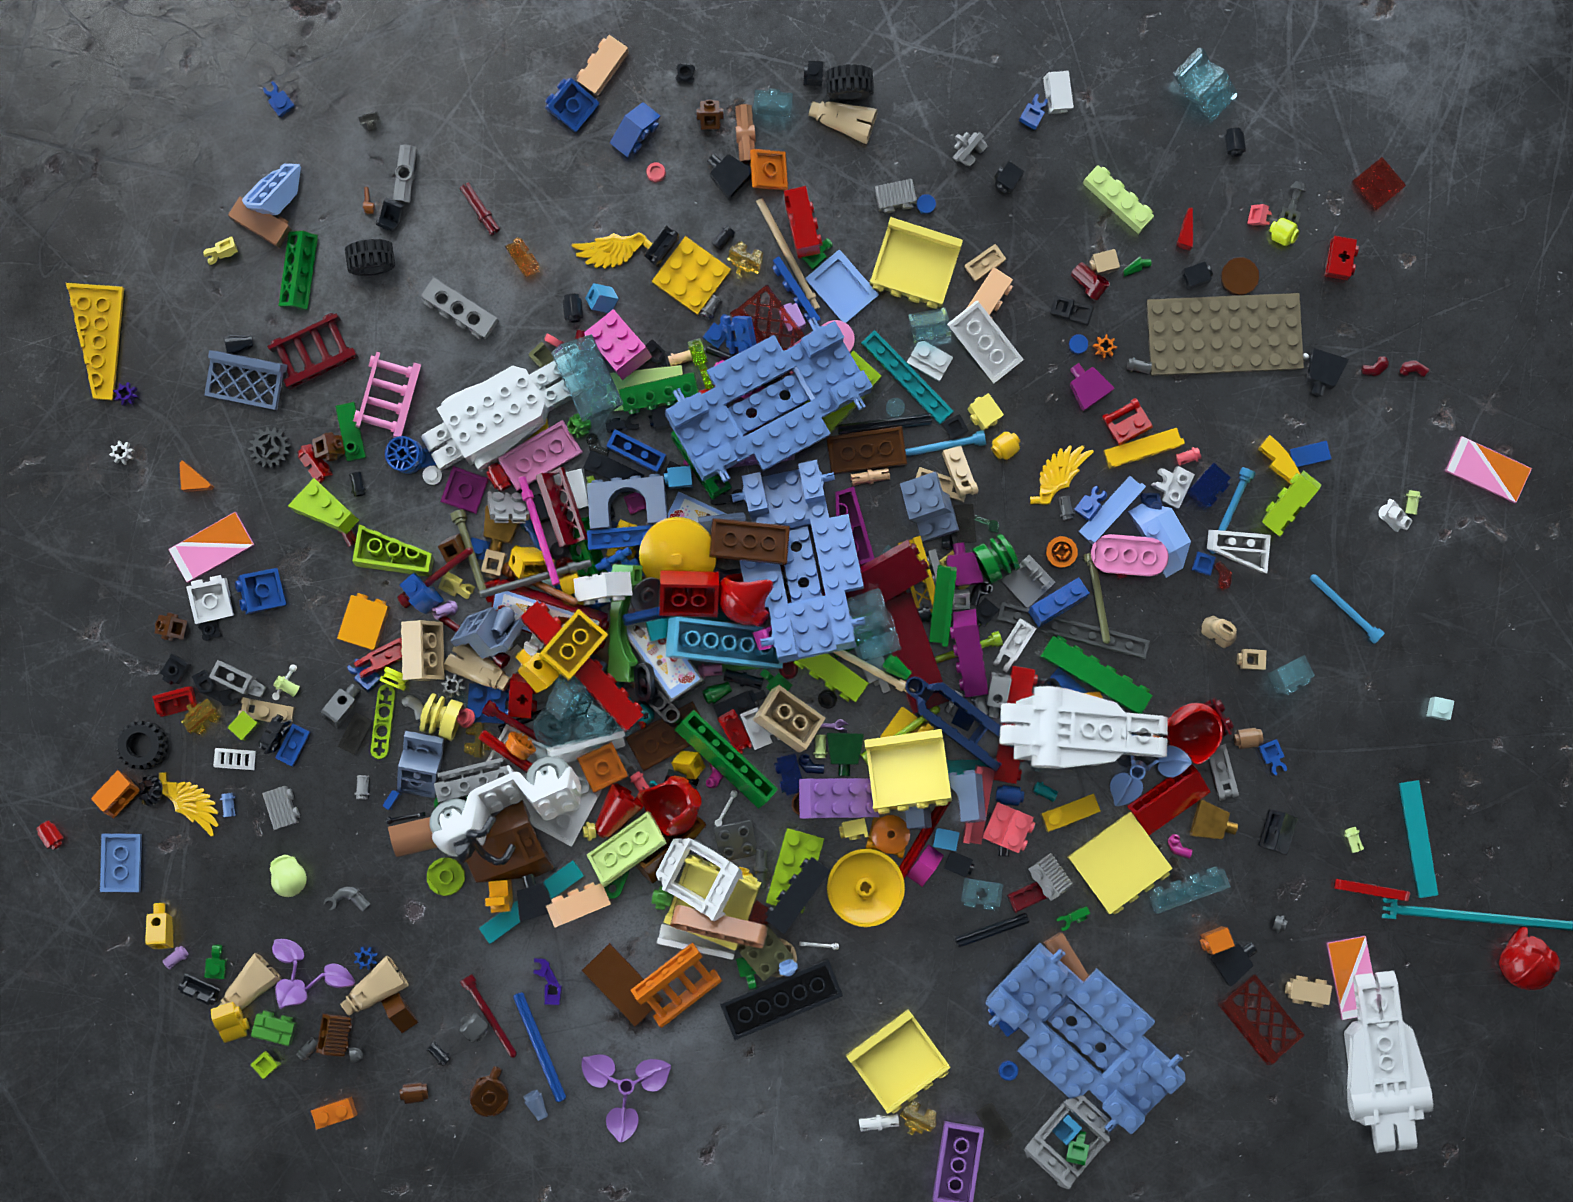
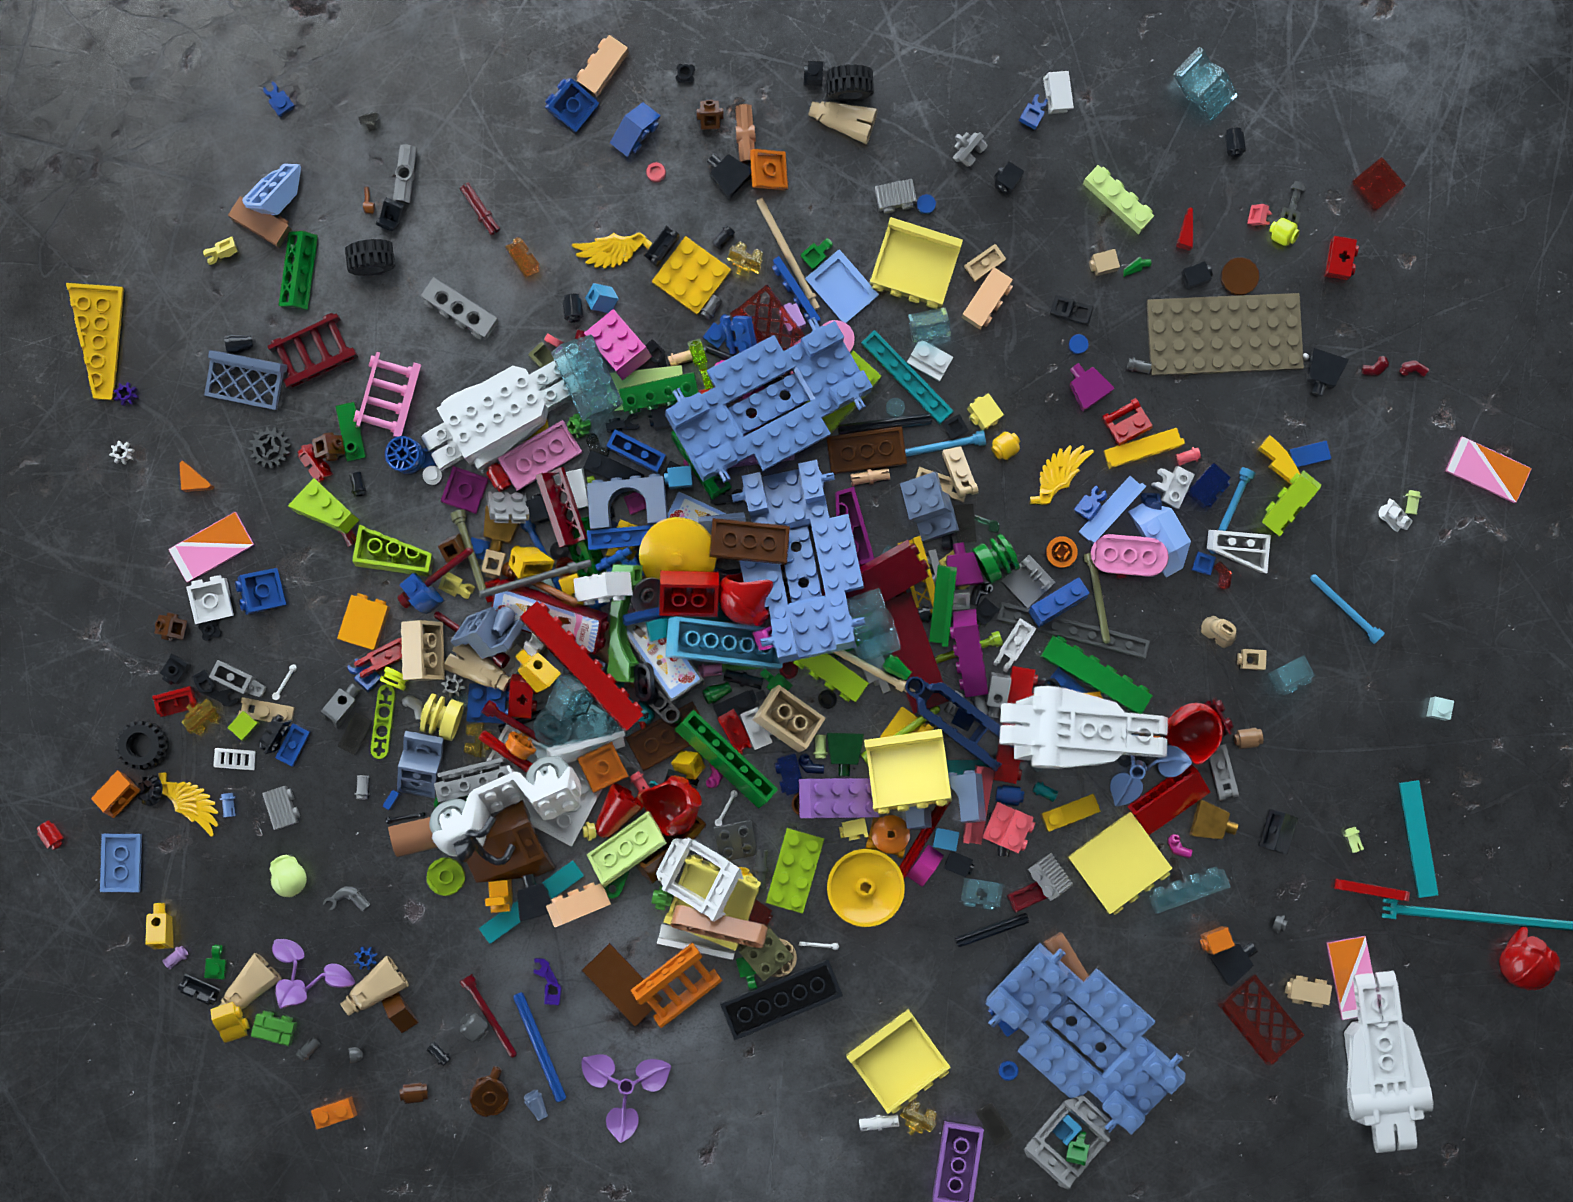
lime panel [250,1051,282,1079] -> none
yellowish green pin [273,676,300,697] -> none
reddish brown brick [316,1013,352,1057] -> none
lavender pin [432,600,458,620] -> none
coral plate [456,708,475,728] -> none
dark pink bar [518,476,560,586] -> none
yellow brick [539,609,608,681] -> none
clear light blue brick [753,89,793,118] -> none
black brick [765,857,830,934] -> none
light blue plate [779,959,798,976] -> none
red wedge [784,186,823,258] -> none
lavender hand [820,719,848,733] -> none
white plate [947,301,1024,383] -> none
green plate [1056,906,1090,931] -> none
dark grey pin [1058,496,1075,521] -> none
dark red piece [1071,262,1110,300] -> none
orange gear [1093,334,1117,359] -> none
blue plate [1258,739,1287,775] -> none

